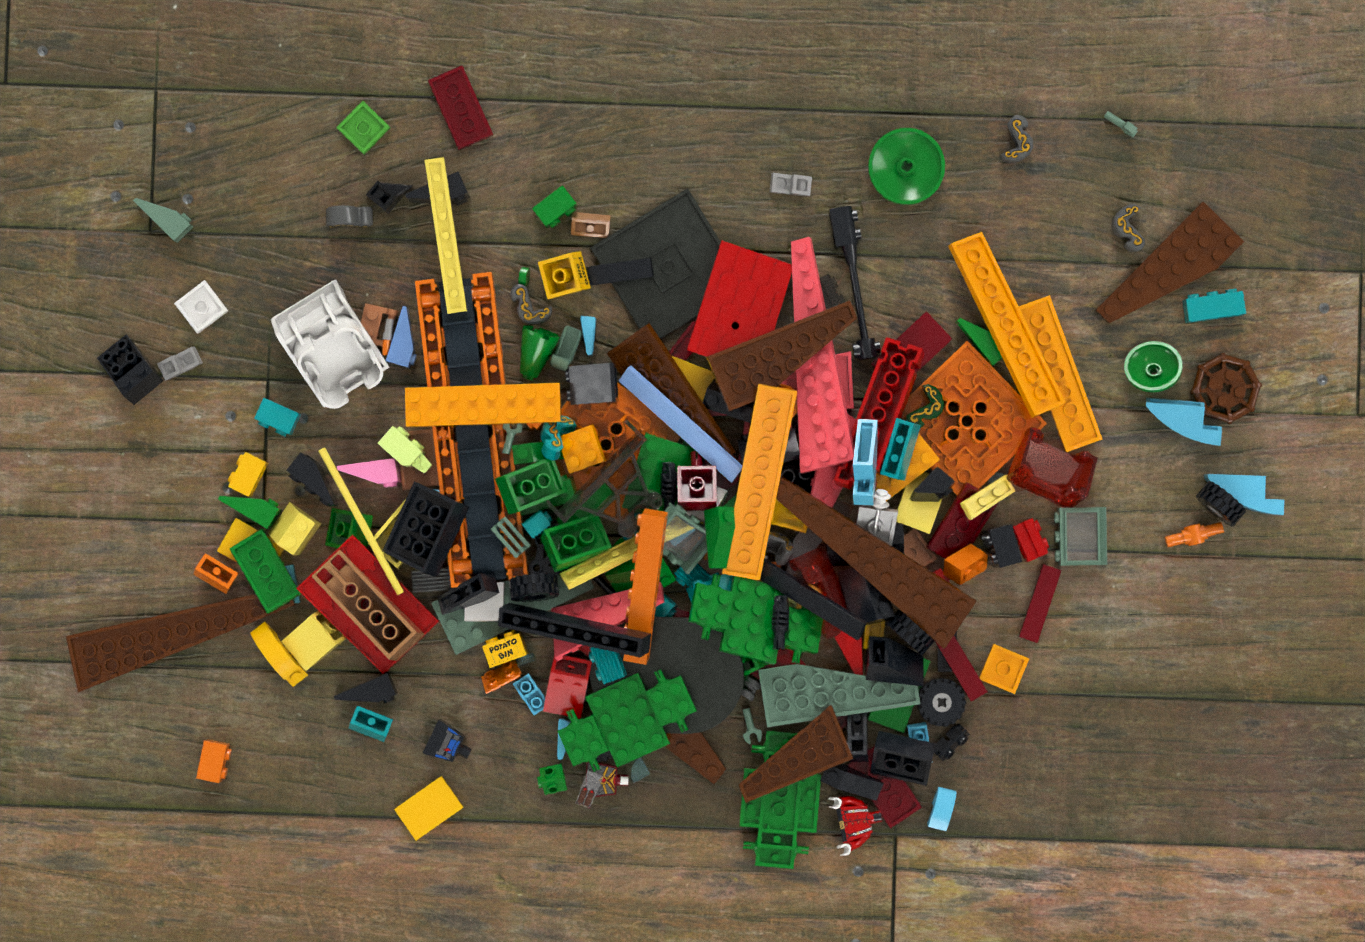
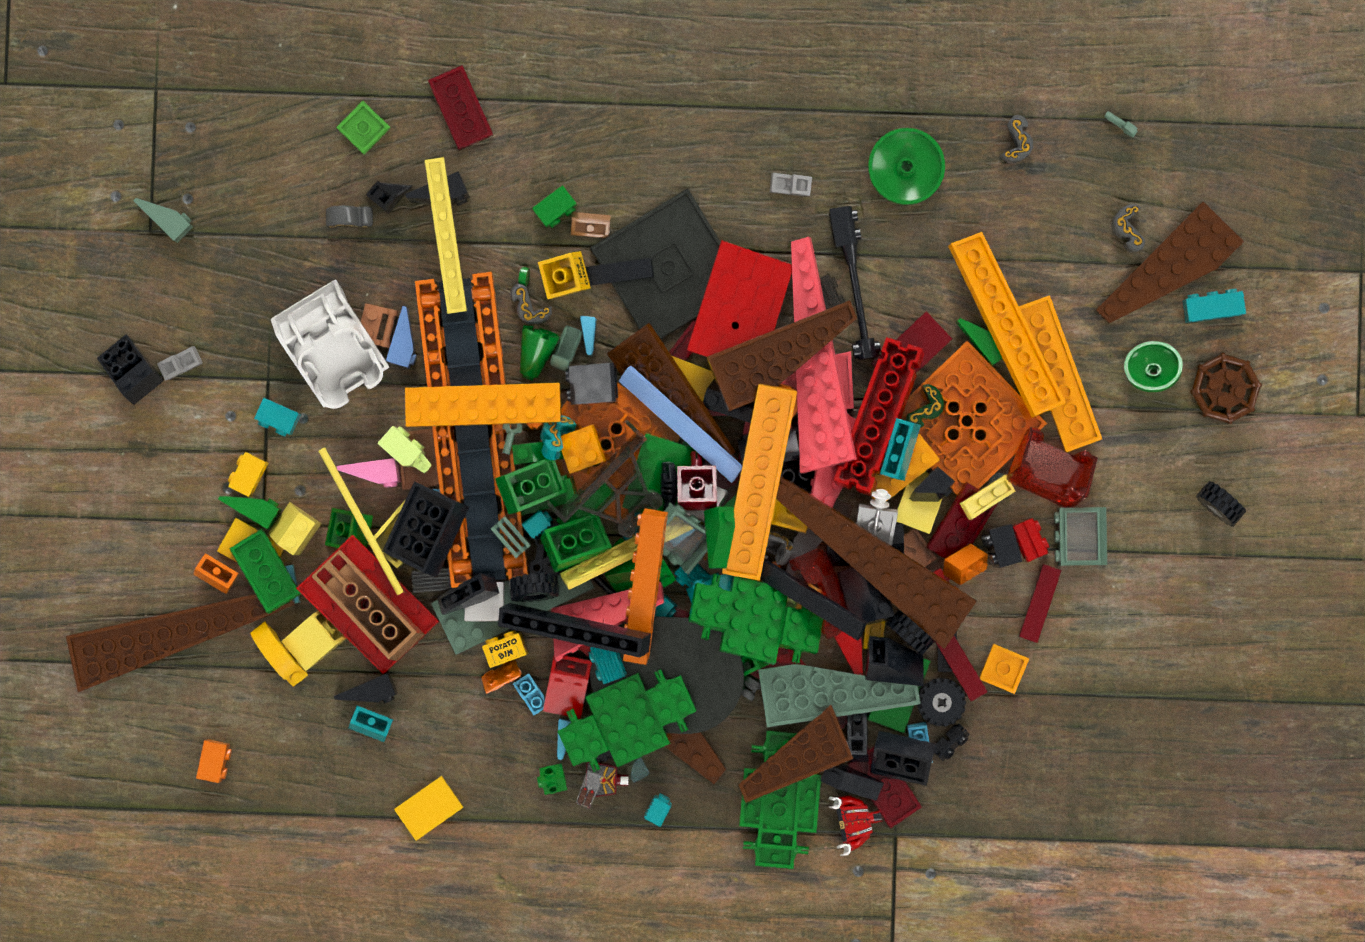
white tile [174,280,228,334] -> none
black slope [286,452,339,507] -> none
light grey piece [382,319,394,355] -> none
torso [423,719,472,762] -> none
clear light blue tile [516,653,536,667] -> none
sand green bar [742,708,762,745] -> none
black hinge [771,595,790,650] -> none
medium azure slope [853,419,878,505] -> none
medium azure slope [927,787,957,831] -> none
medium azure slope [1146,397,1222,446] -> none
orange pin [1165,522,1224,548] -> none
medium azure slope [1204,474,1284,515] -> none
none -> teal brick [644,793,672,827]

